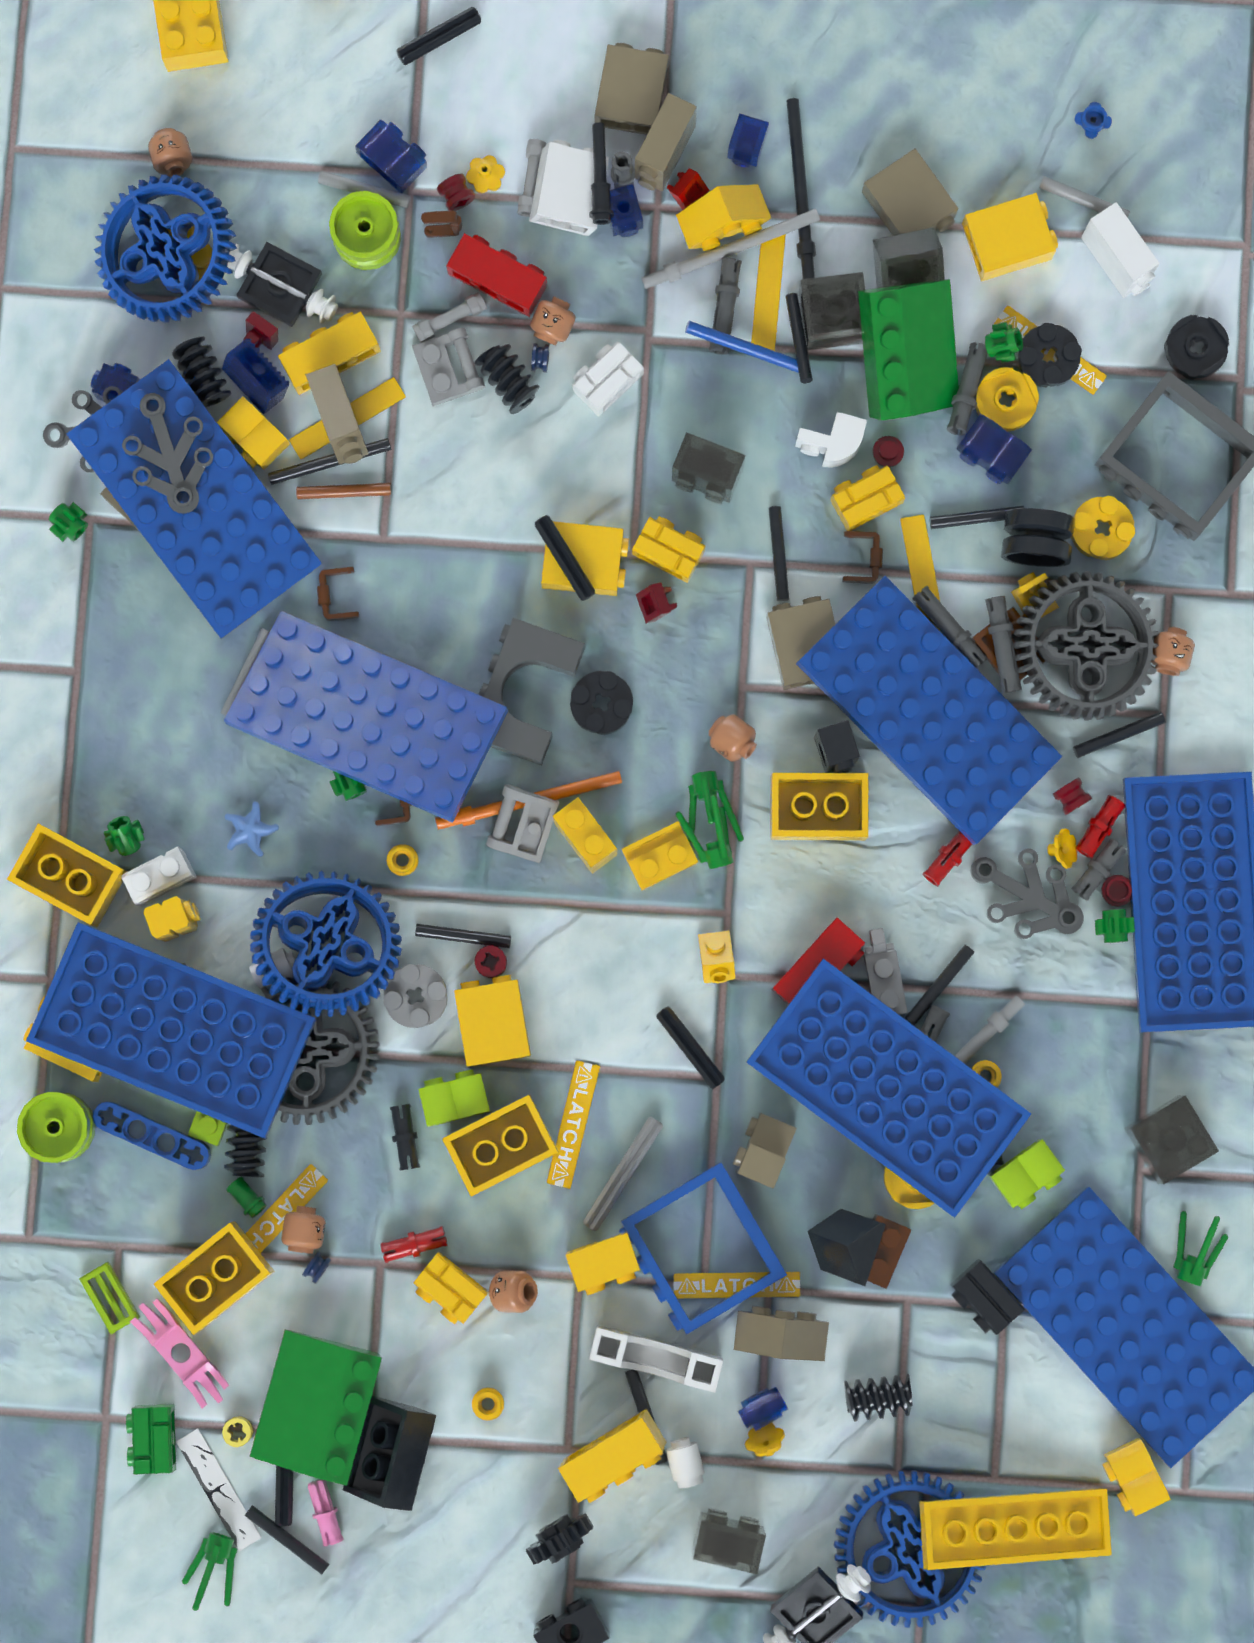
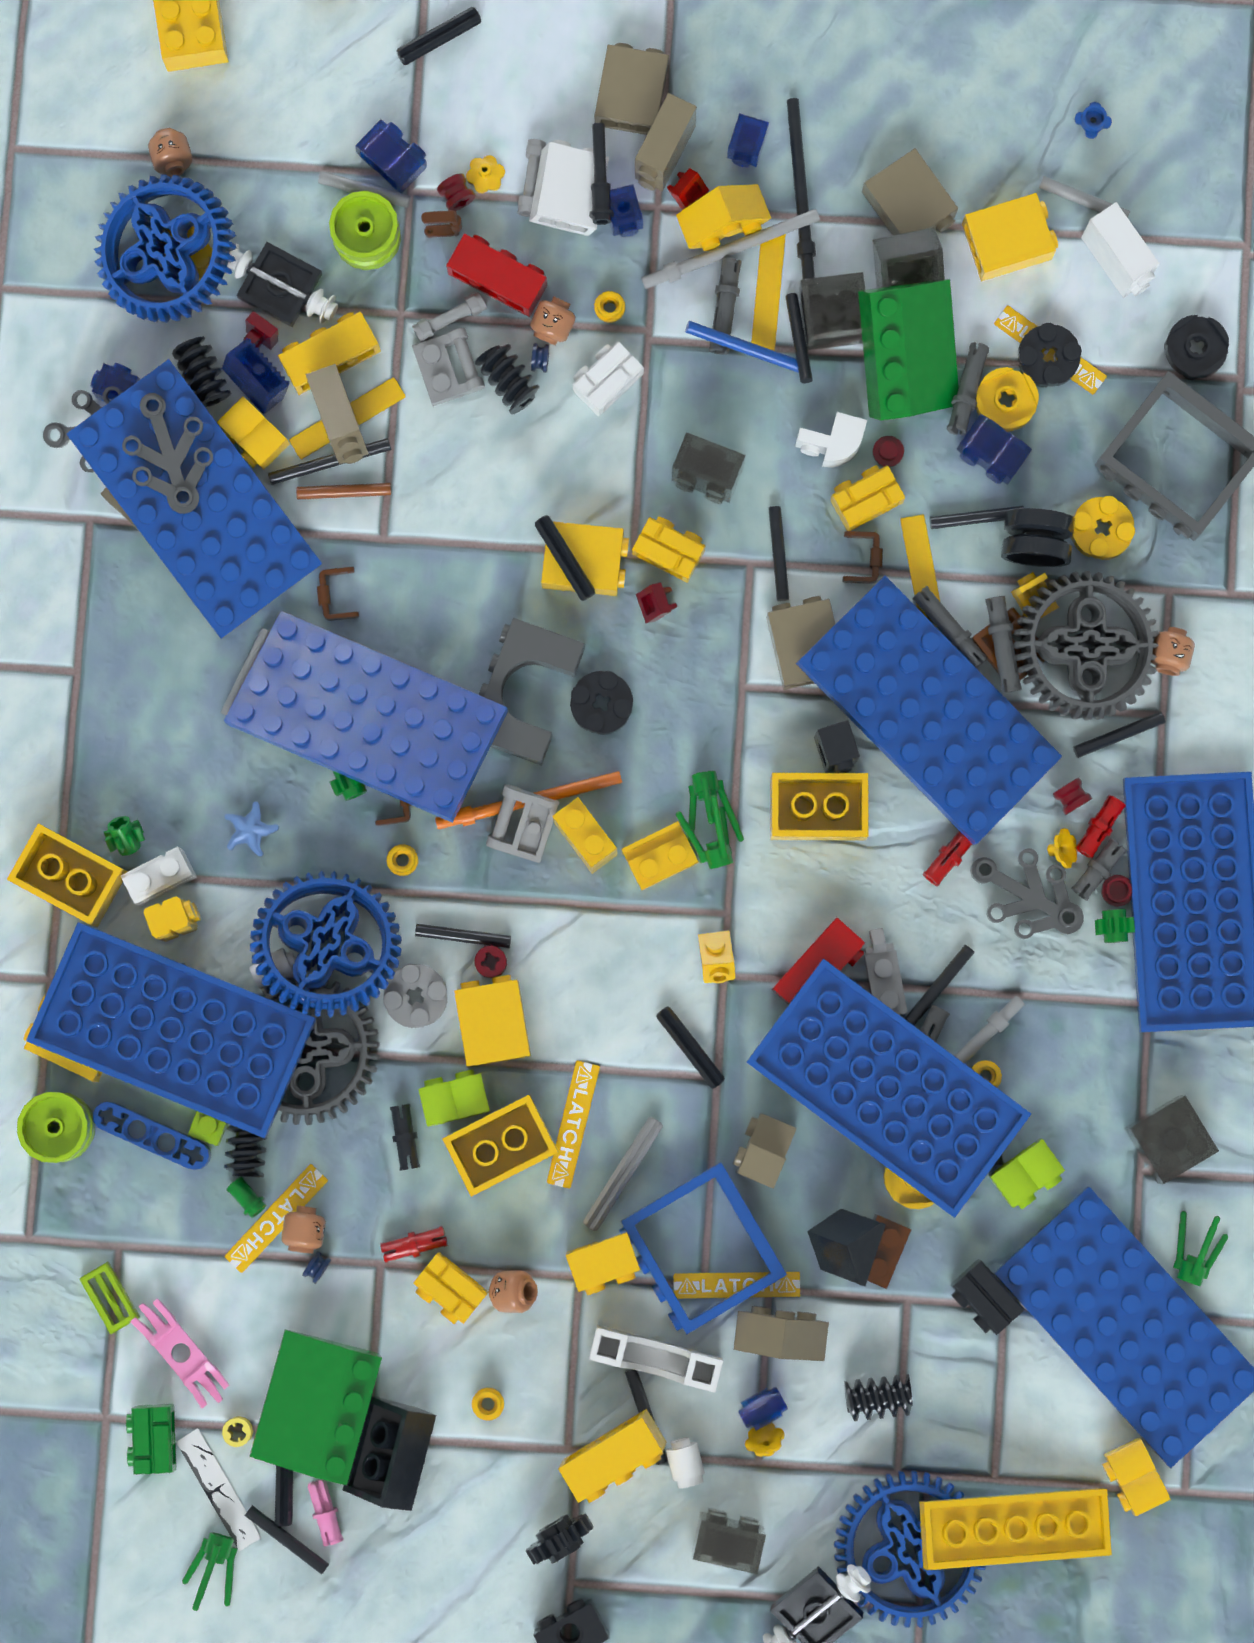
green gear [48,502,88,542] -> none
yellow brick [153,1221,275,1335] -> none
dark grey pin [611,152,635,195] -> none
nougat head [708,714,757,762] -> none
green gear [985,322,1023,363] -> none
none -> yellow plate [594,291,625,323]

